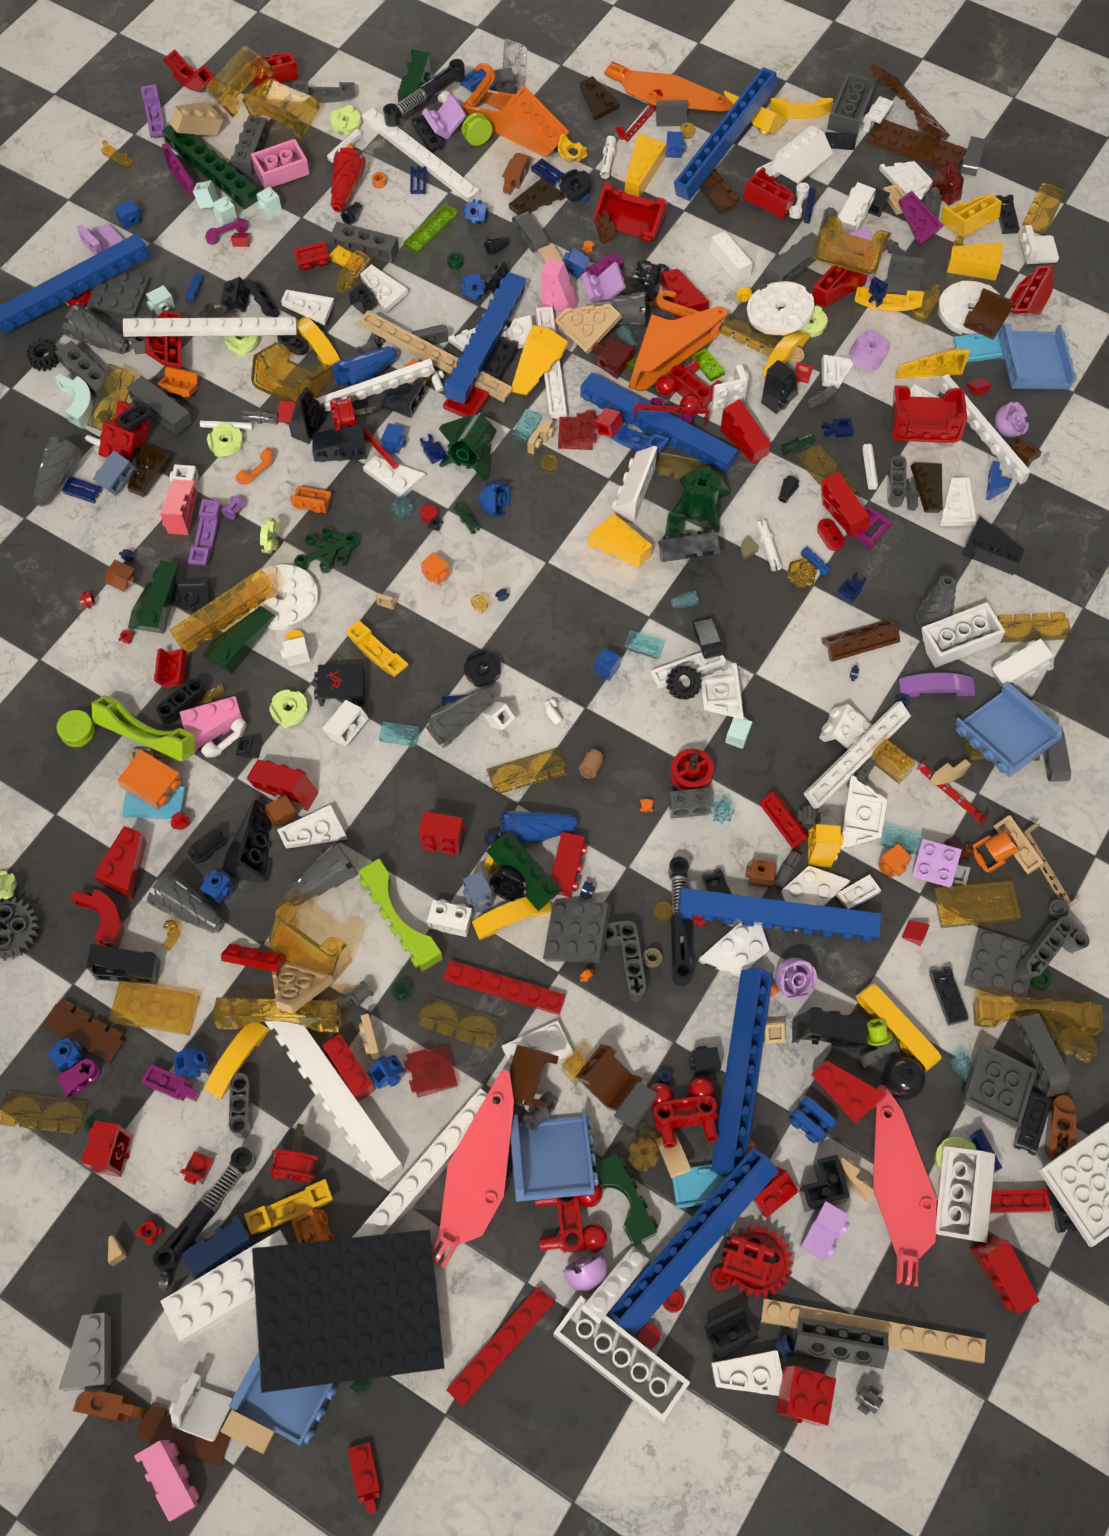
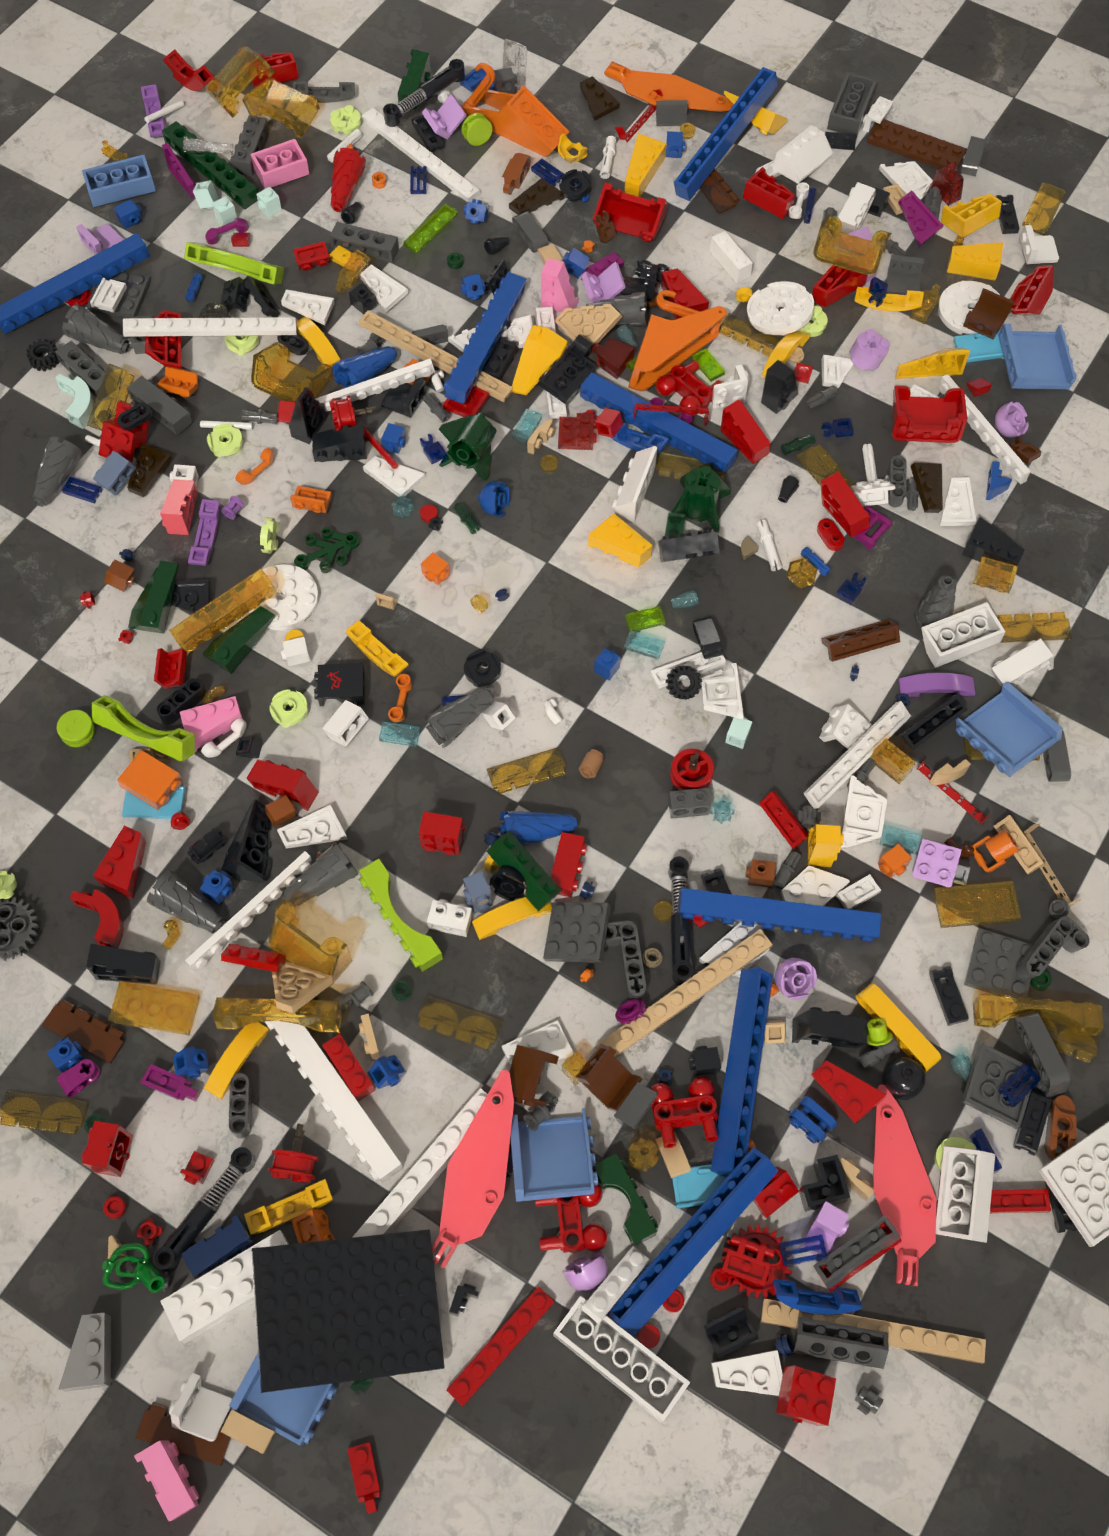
dark orange piece [73,1391,145,1423] -> none
light aqua brick [146,285,175,316] -> none
tan wedge [170,101,223,136] -> none
clear red plate [404,1045,458,1098] -> none
red plate [443,960,566,1016] -> none
orange piece [640,799,654,813] -> none
dark grey brick [765,232,826,283] -> none
yellow slope [769,98,833,119] -> none
reddish brown plate [870,64,950,140] -> none
red slope [902,920,930,946] -> none
red wedge [969,1235,1040,1315] -> none
none -> medium blue brick [82,155,156,207]
none -> white plate [90,278,127,312]
none -> green piece [102,1243,165,1293]
none -> red tile [103,1196,127,1219]
none -> white bar [145,100,184,123]
none -> clear pin [183,136,233,155]
none -> lime arch [184,242,285,285]
none -> white plate [185,851,313,972]
none -> orange bar [388,674,412,722]
none -> dark grey axle [422,393,450,423]
none -> black bracket [449,1283,479,1317]
none -> black hinge [538,334,598,404]
none -> tan plate [595,929,773,1058]
none -> magenta gear [615,999,647,1024]
none -> clear neon green plate [625,606,665,633]
none -> blue slope [773,1279,862,1315]
none -> clear blue tile [779,1235,828,1267]
none -> dark grey piece [813,1215,902,1292]
none -> white bracket [851,479,896,507]
none -> black brick [893,694,968,754]
none -> clear yellow brick [973,557,1018,594]
none -> clear blue tile [998,1064,1041,1108]

